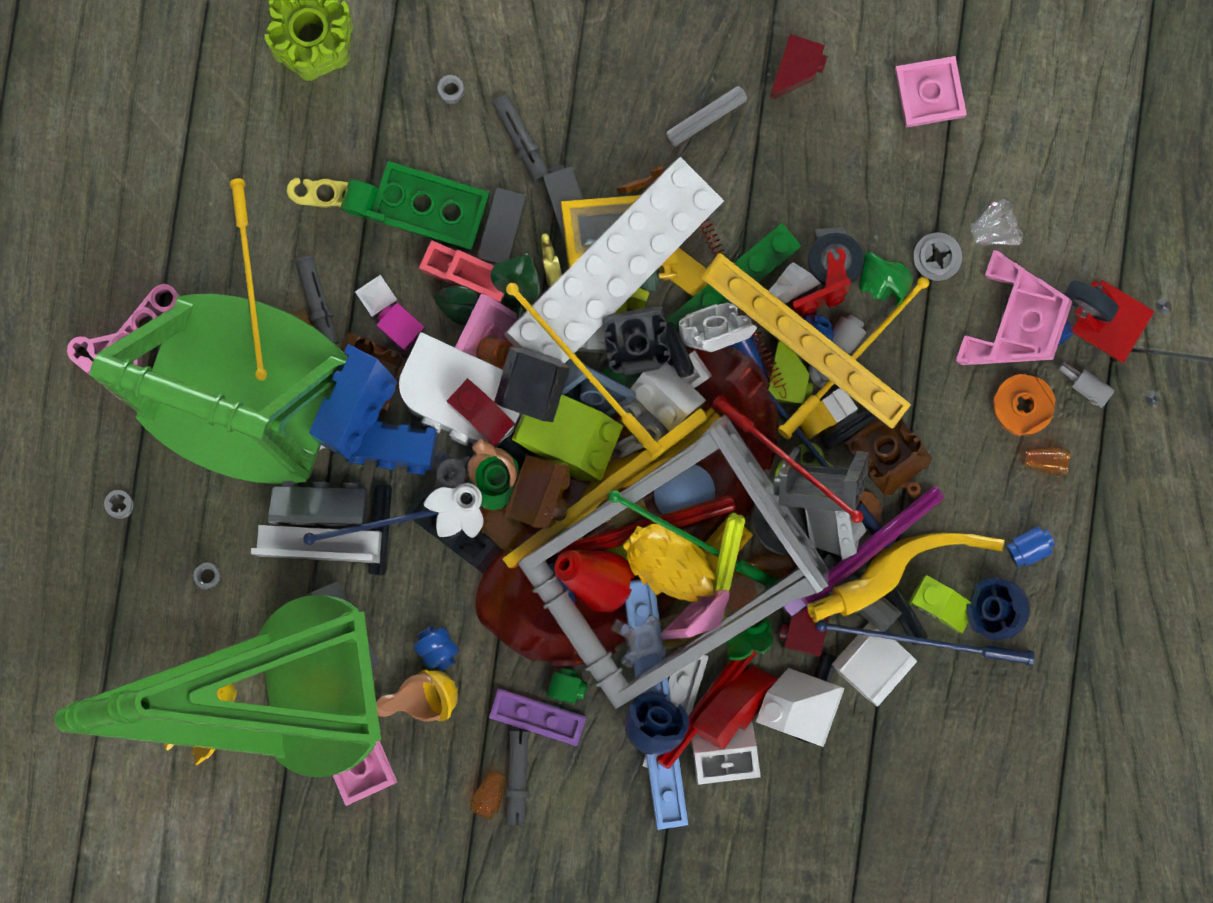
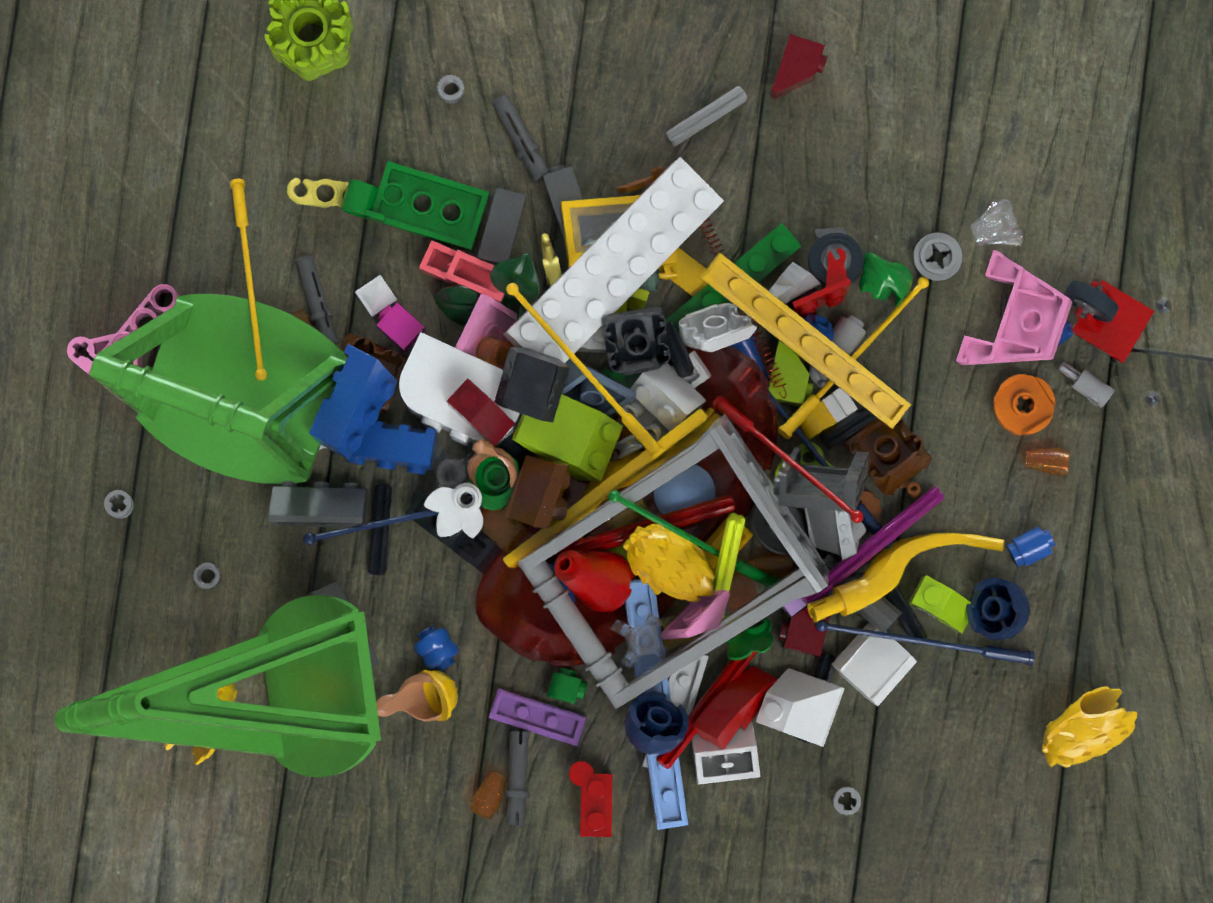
white panel [251,525,382,563] -> none
bright pink slope [333,741,397,806] -> none
bright pink plate [895,56,967,127] -> none
none -> red hinge [569,761,613,837]
none -> light grey bush [832,787,861,815]
none -> yellow head [1042,686,1138,768]

